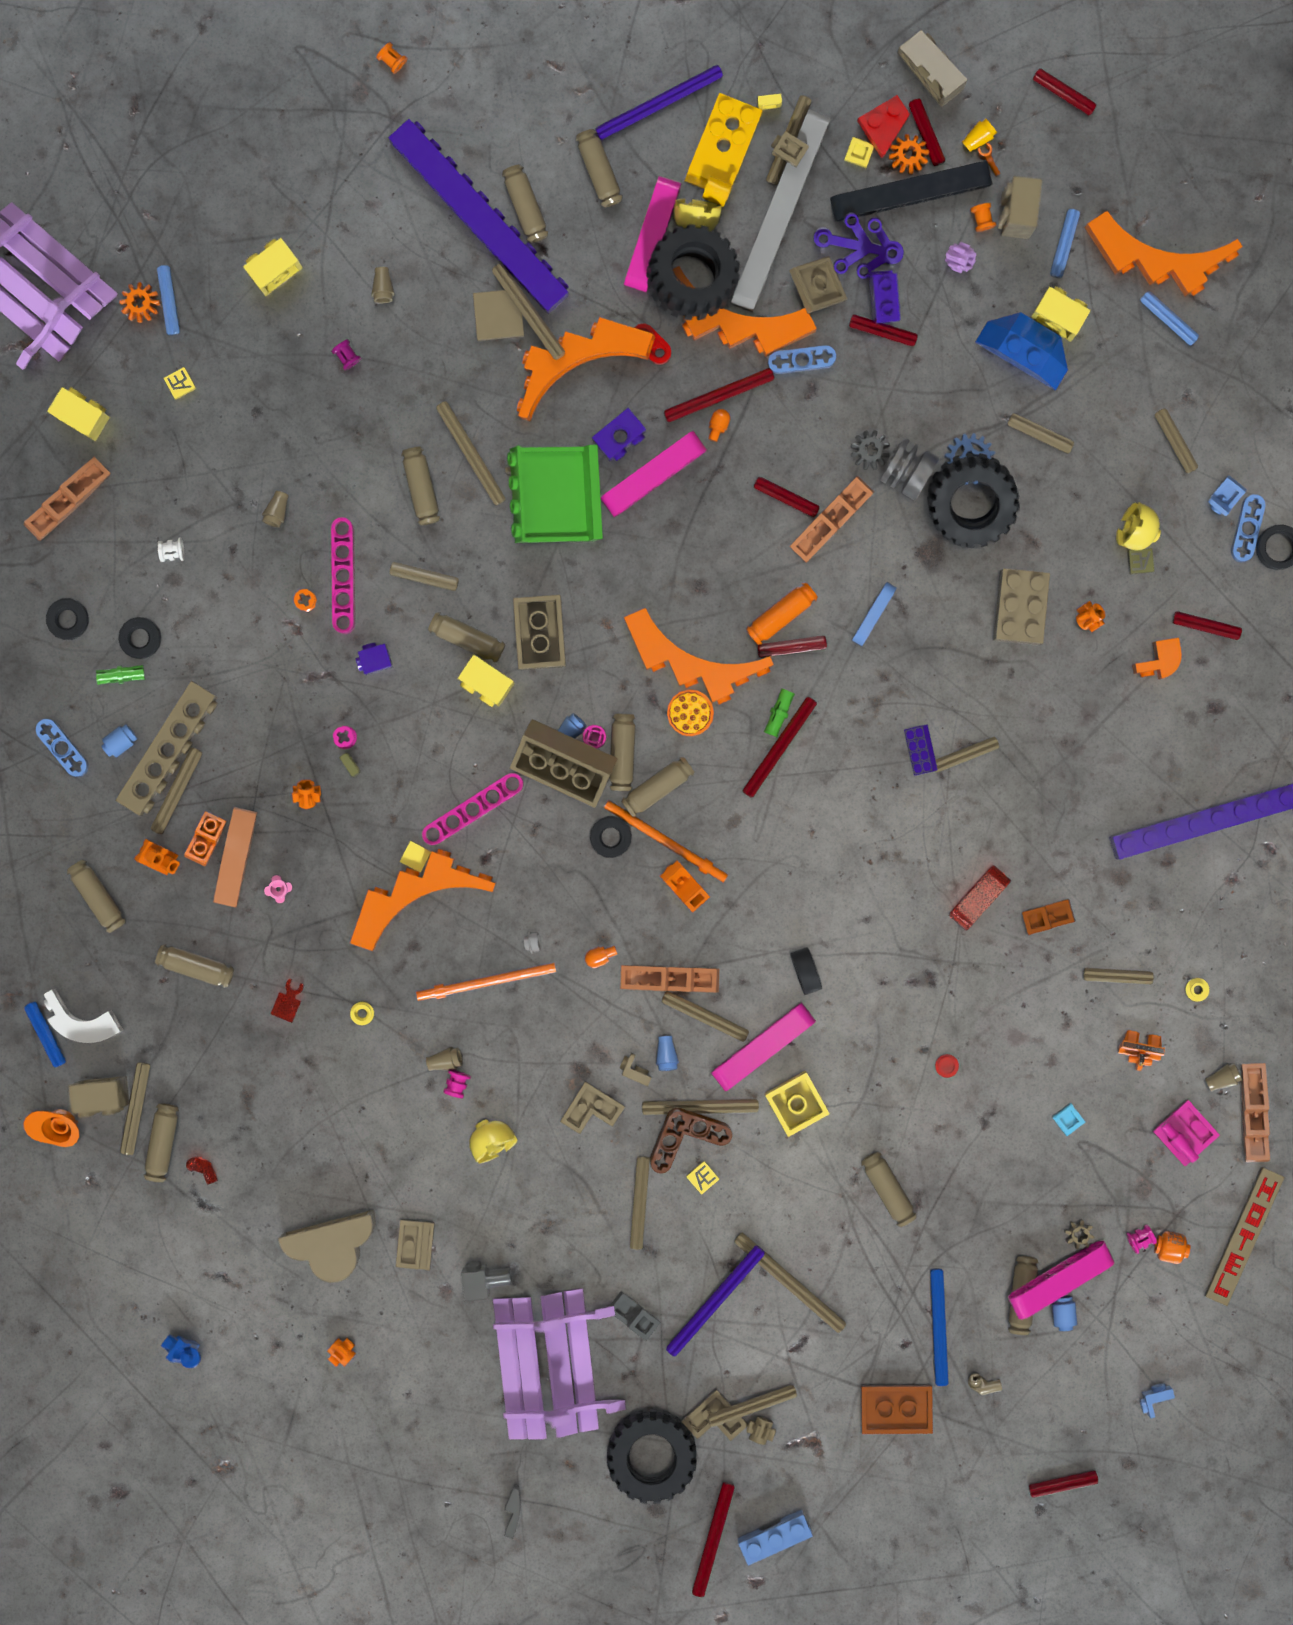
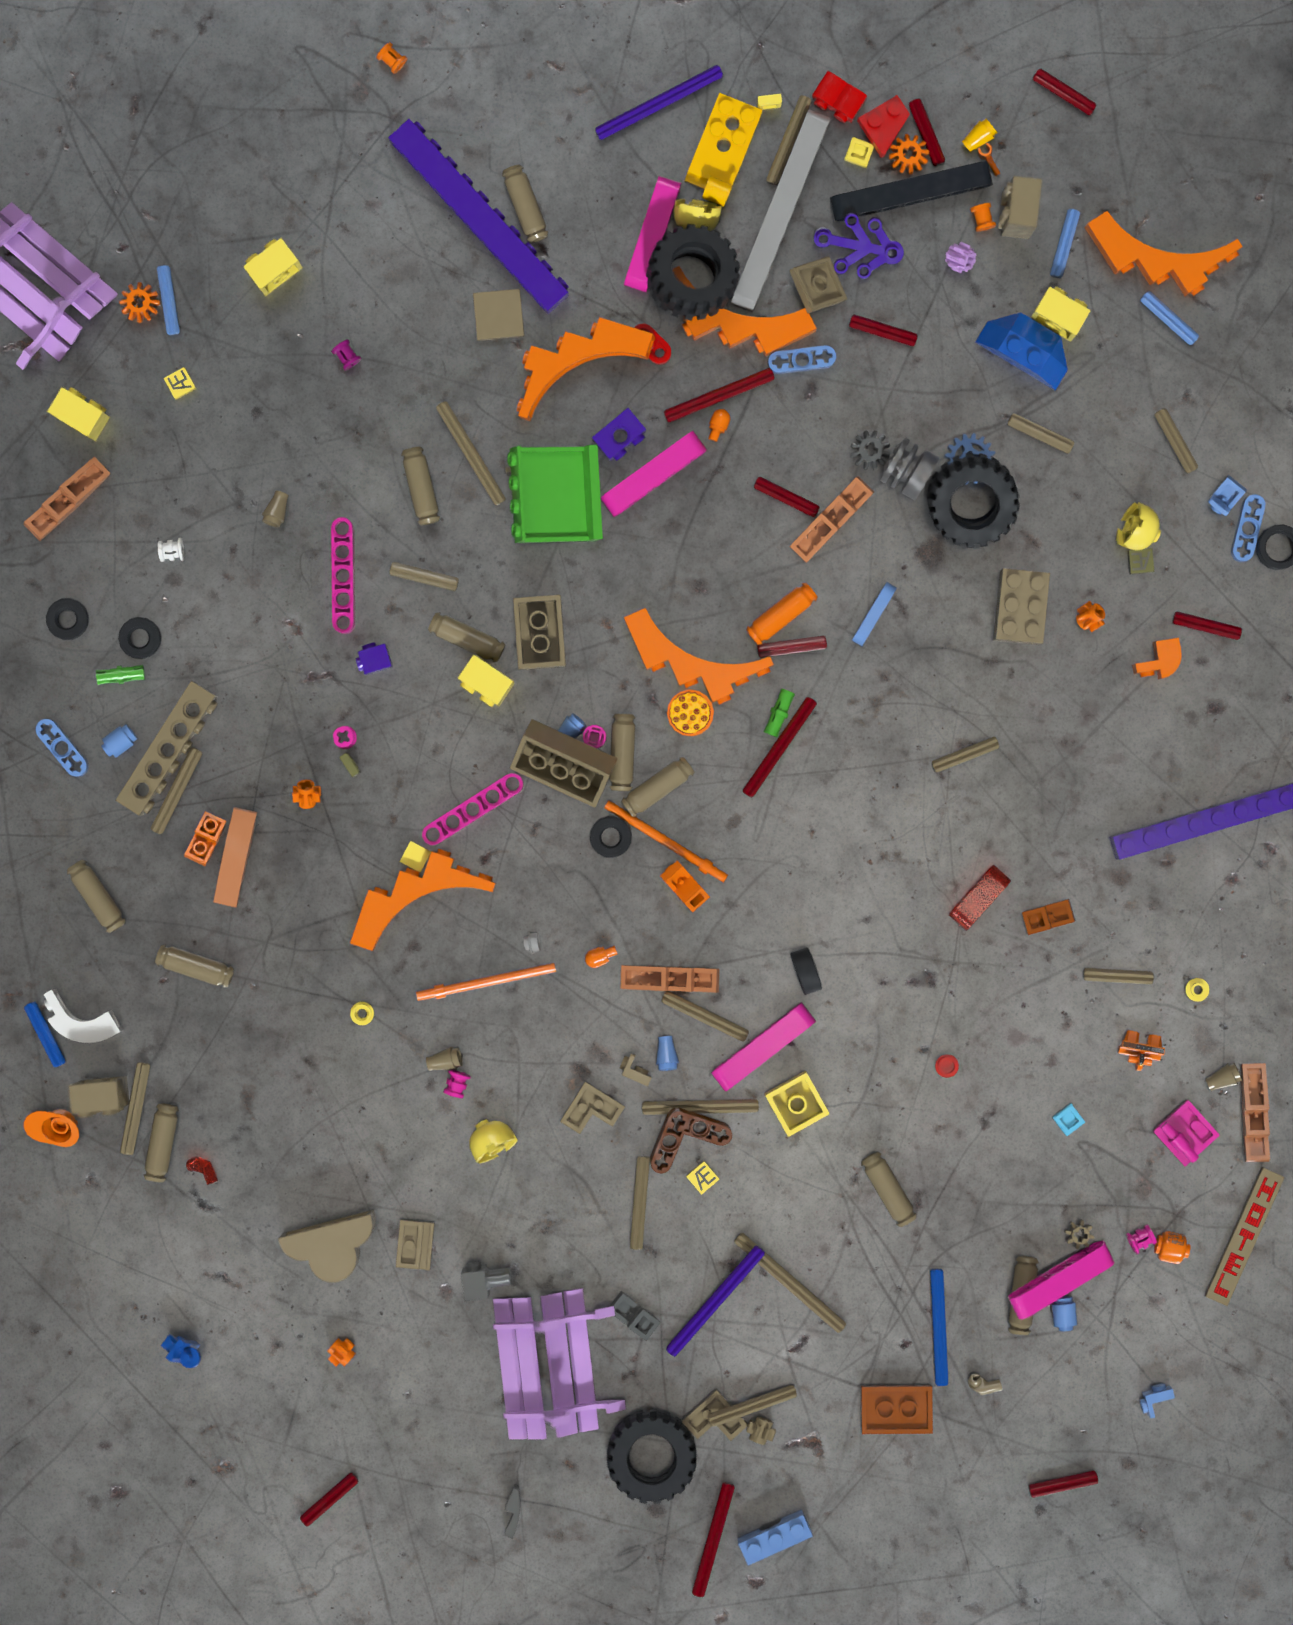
orange hips [134,839,180,875] -> none
bright pink plate [264,875,292,903] -> none
clear red plate [271,978,304,1023] -> none
orange bush [294,589,317,612] -> none
dark tan cone [371,267,395,304] -> none
dark tan axle [492,263,565,360] -> none
dark tan axle [576,129,622,208] -> none
dark tan bracket [771,131,809,167] -> none
dark purple panel [868,270,900,323] -> none
wedge [897,30,968,107] -> none
dark purple tile [904,724,938,776] -> none
none -> dark red axle [300,1473,359,1527]
none -> red brick [812,71,867,123]

